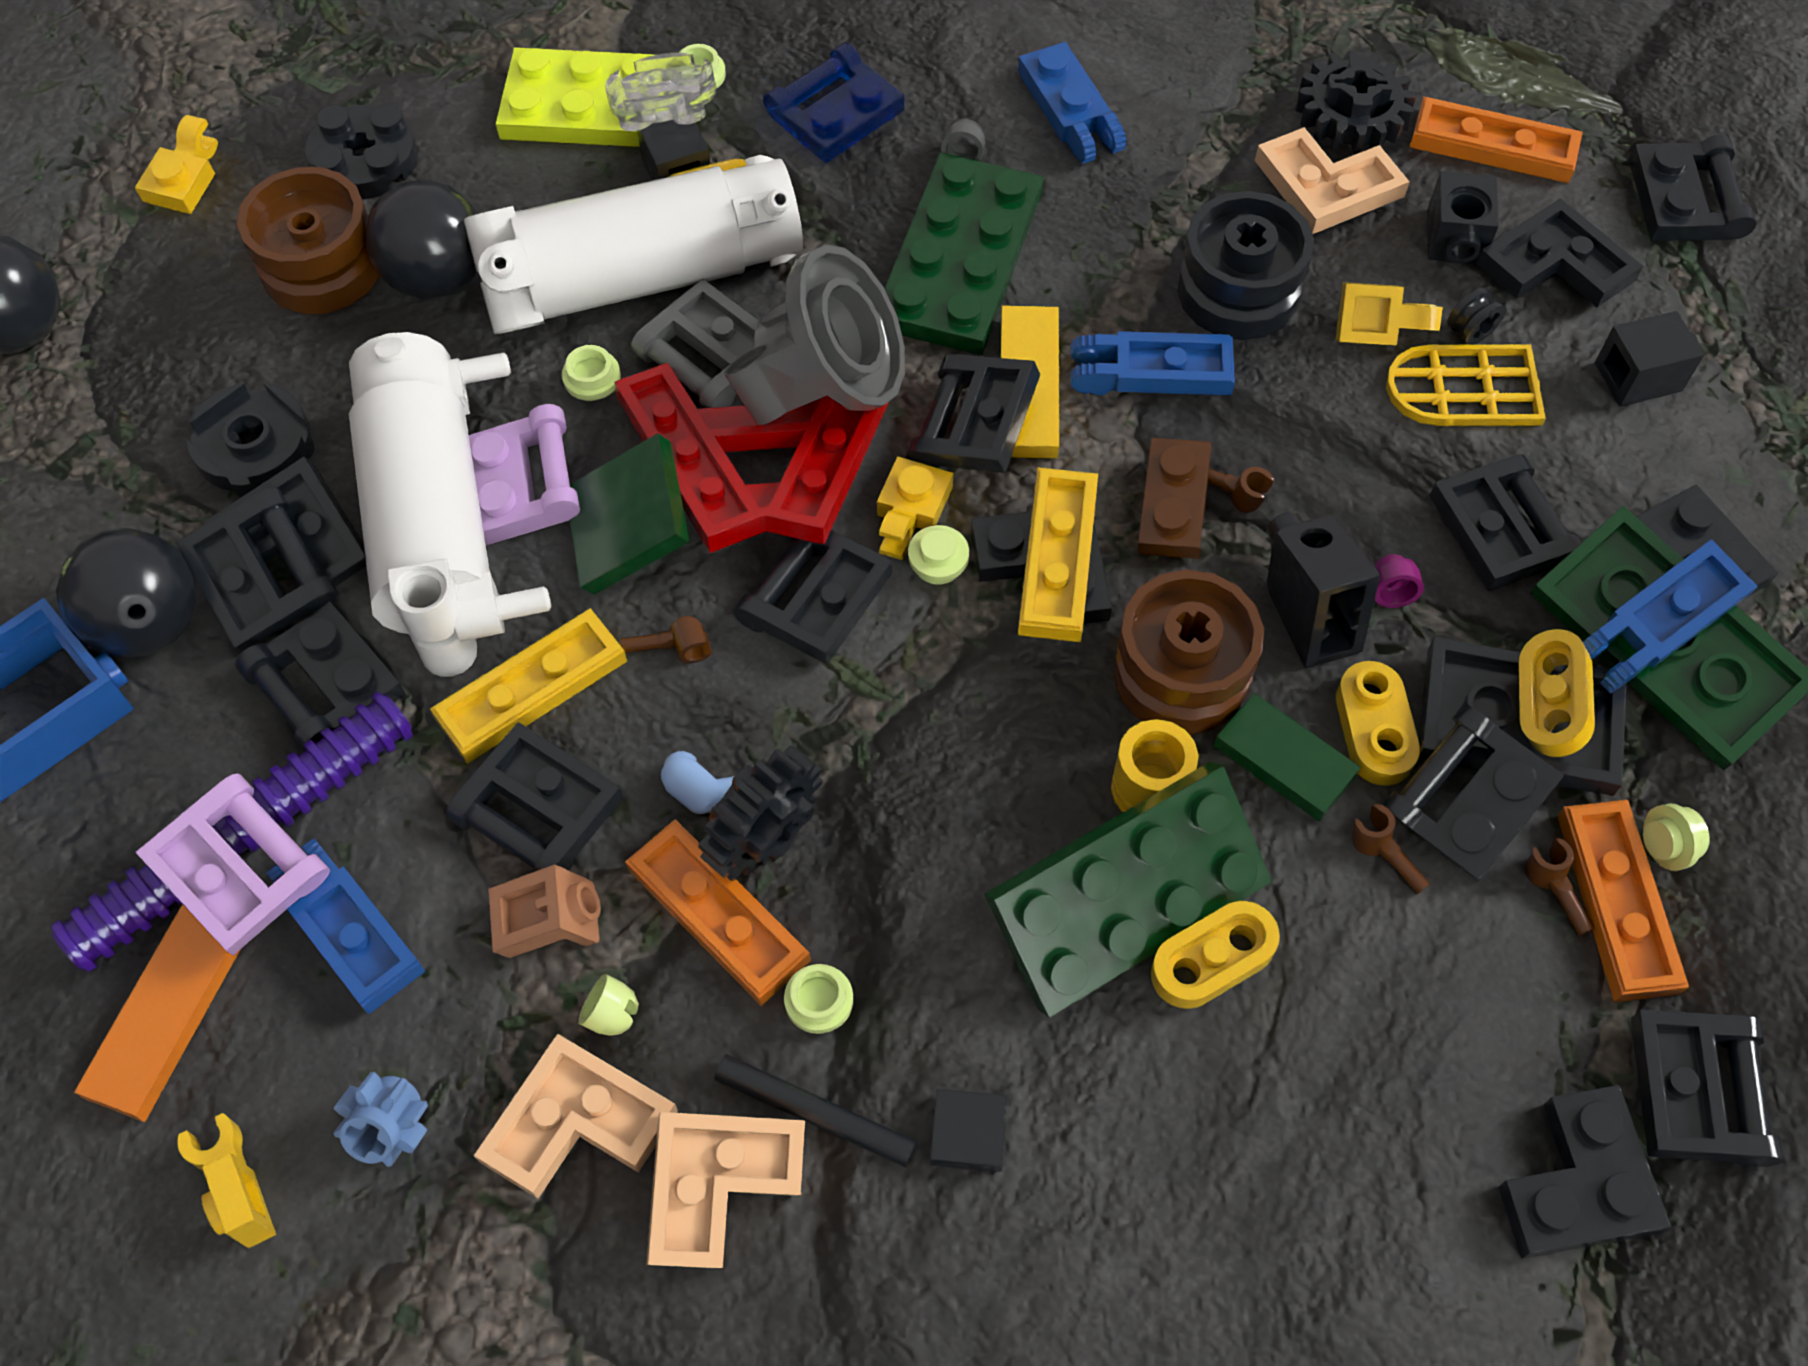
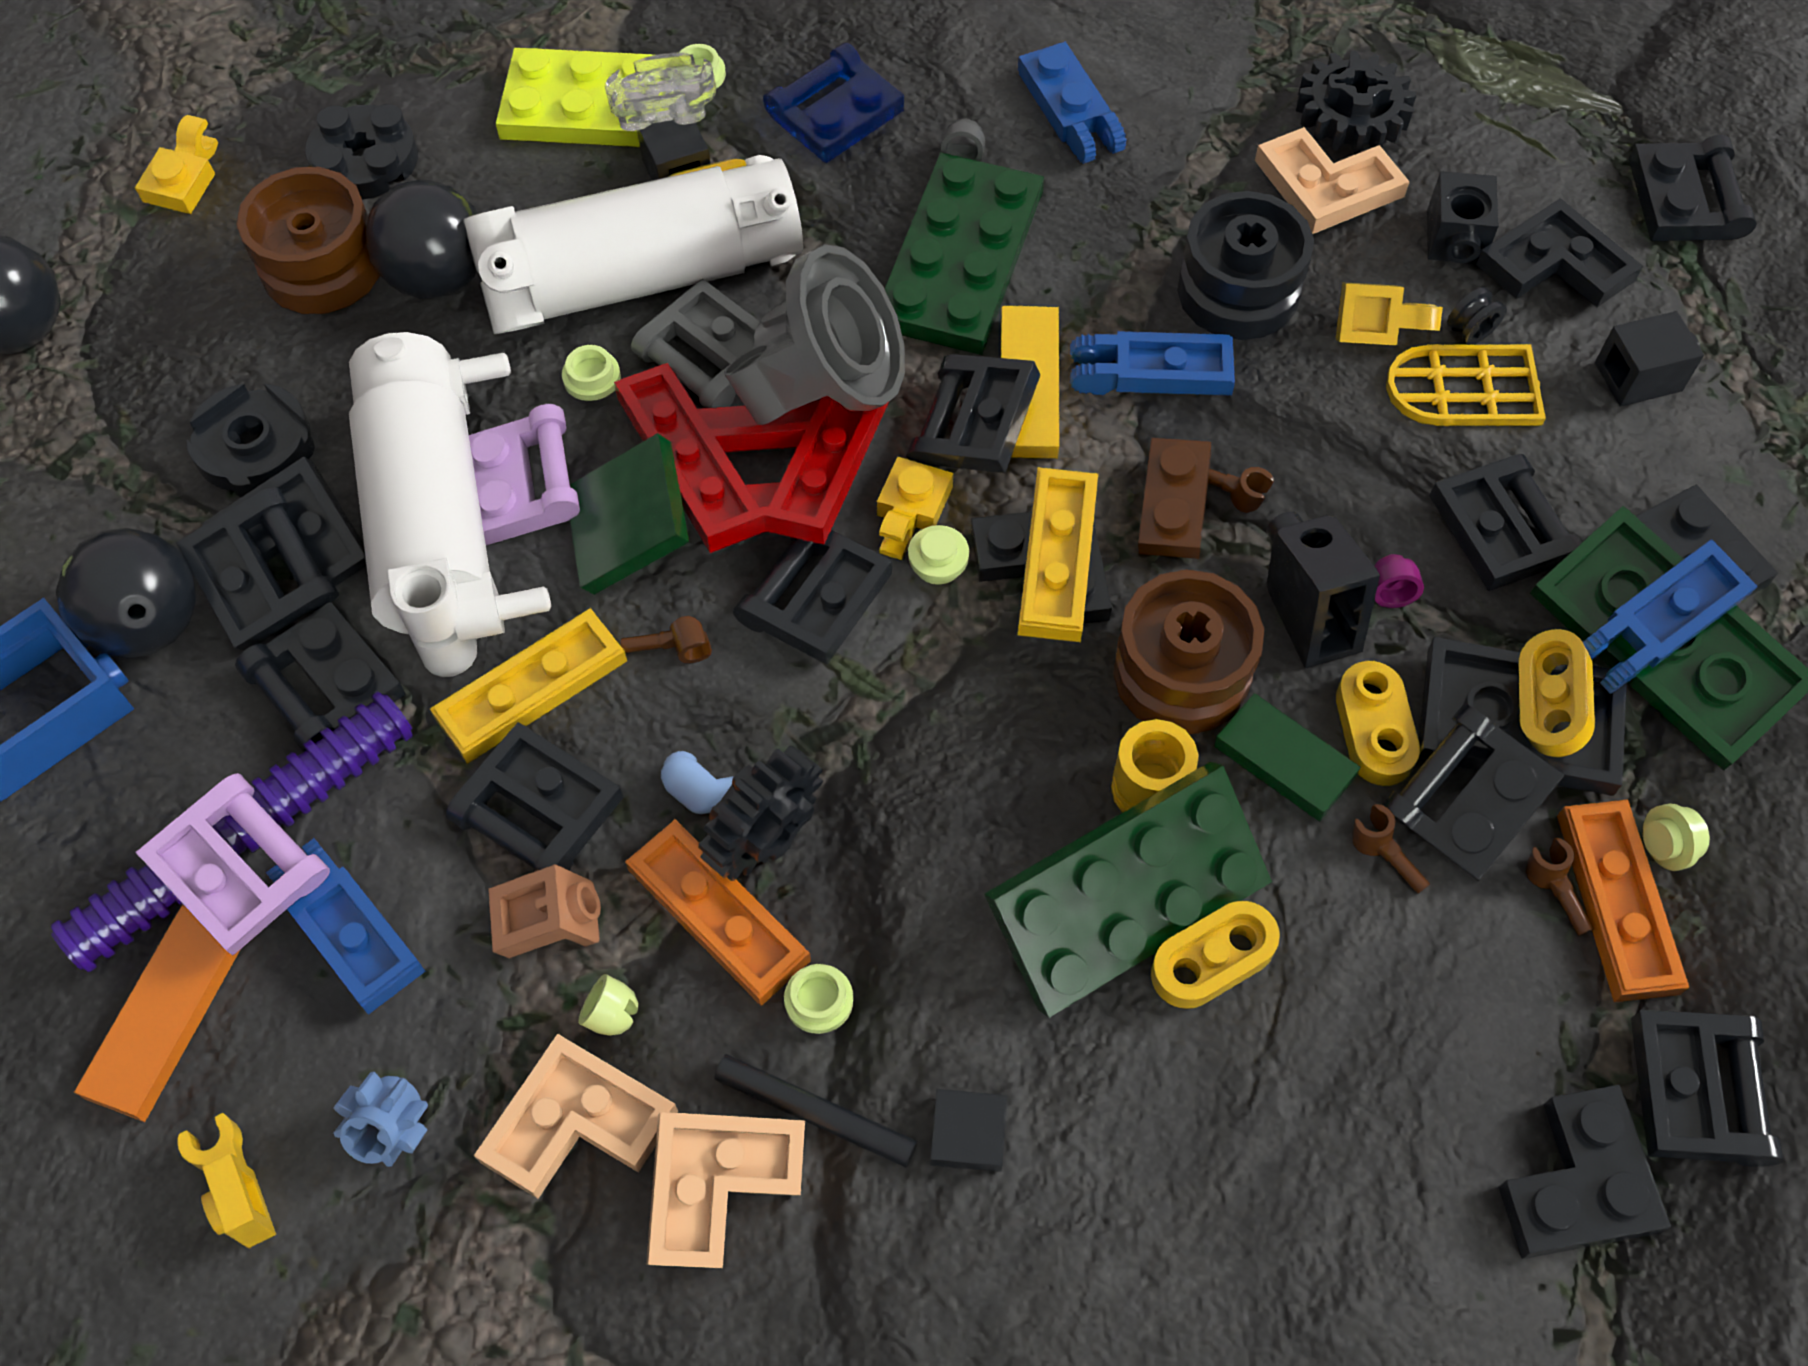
orange tile [1409,96,1582,183] -> none

